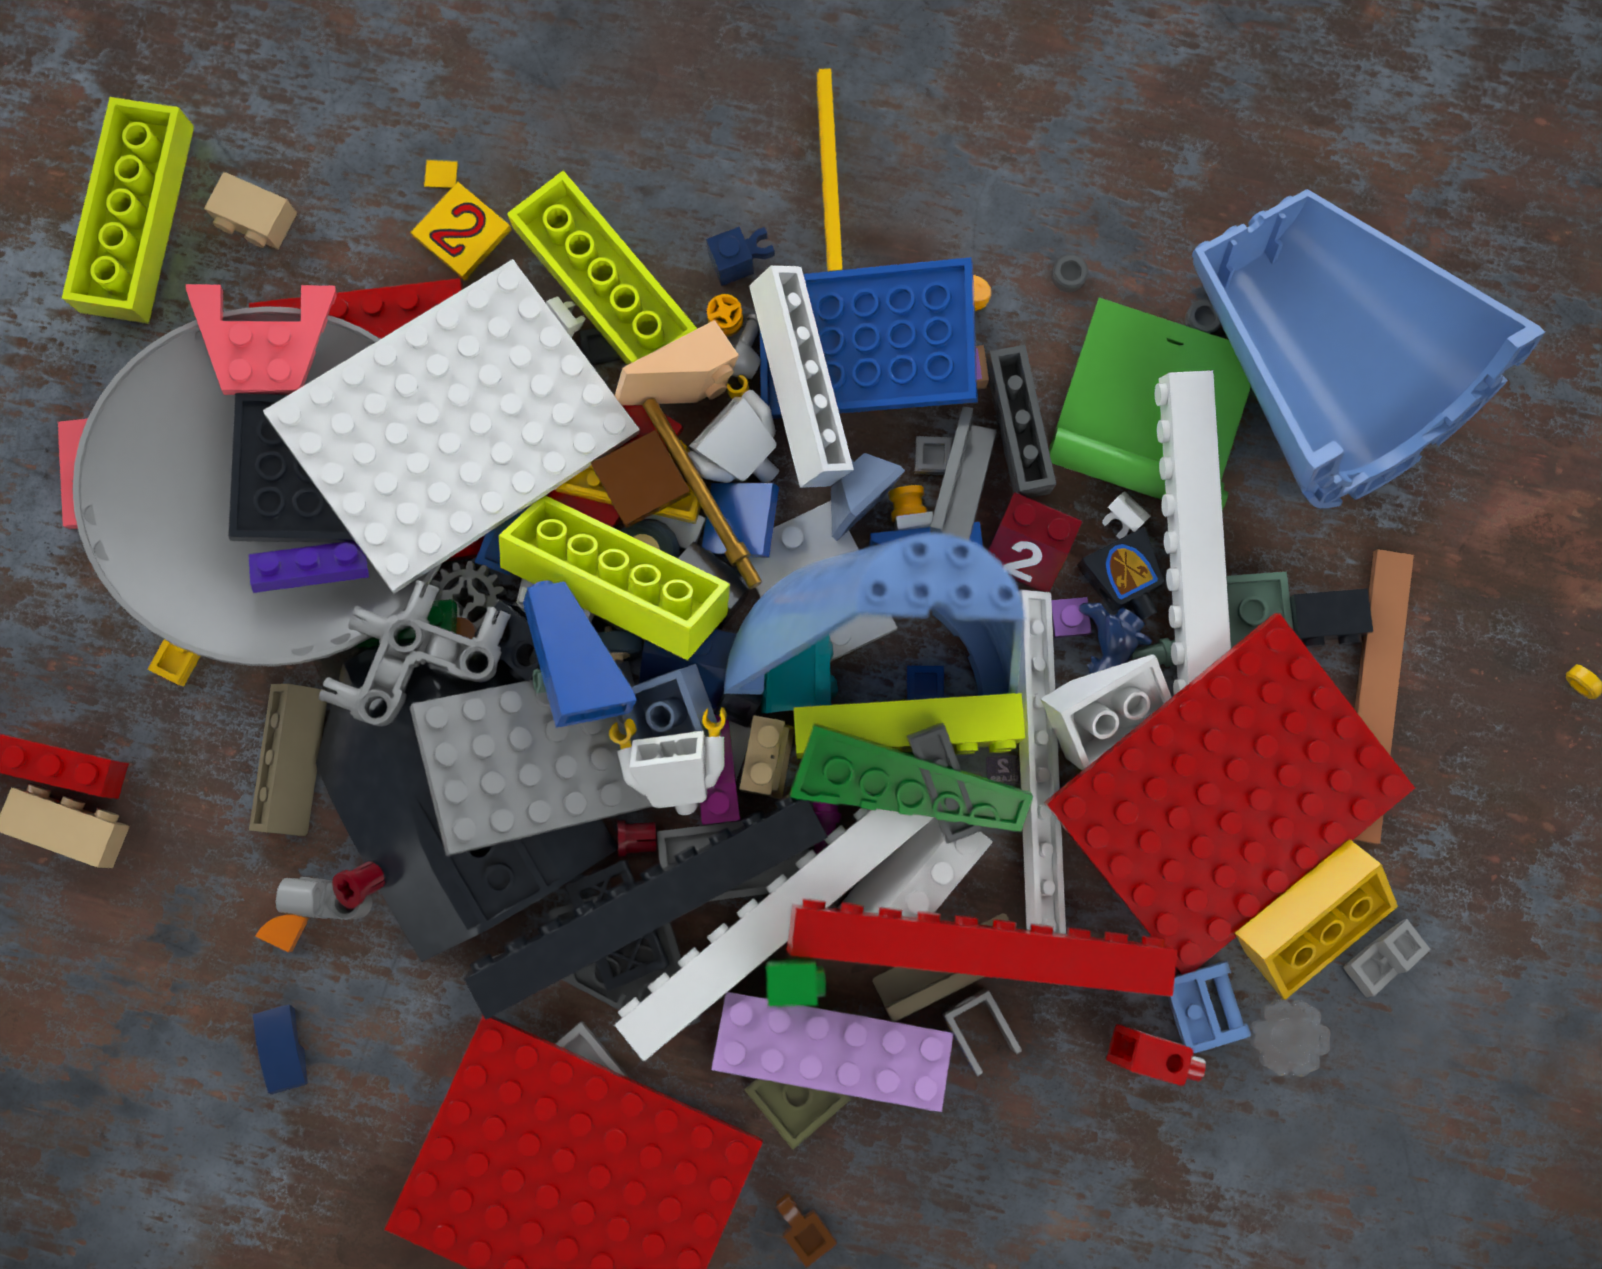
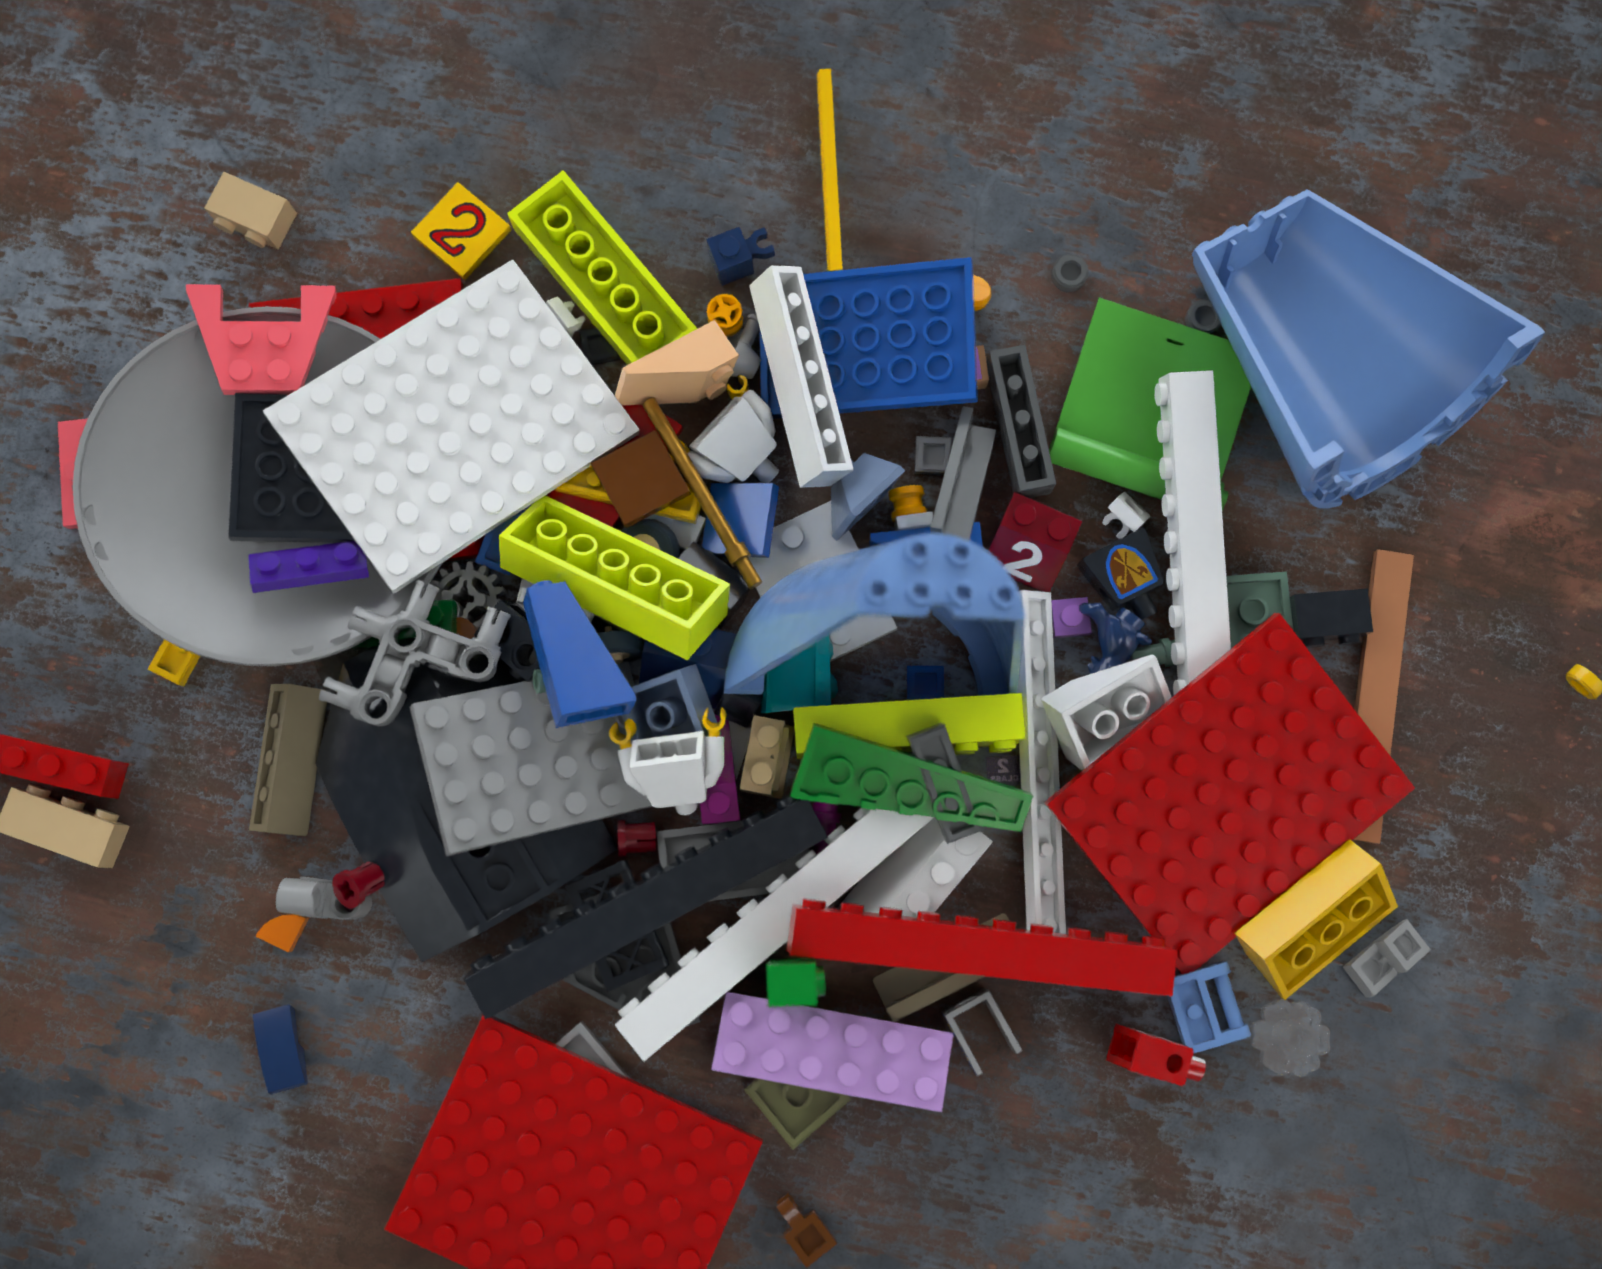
neon yellow brick [62,97,194,324] -> none
yellow sticker [424,160,458,188] -> none

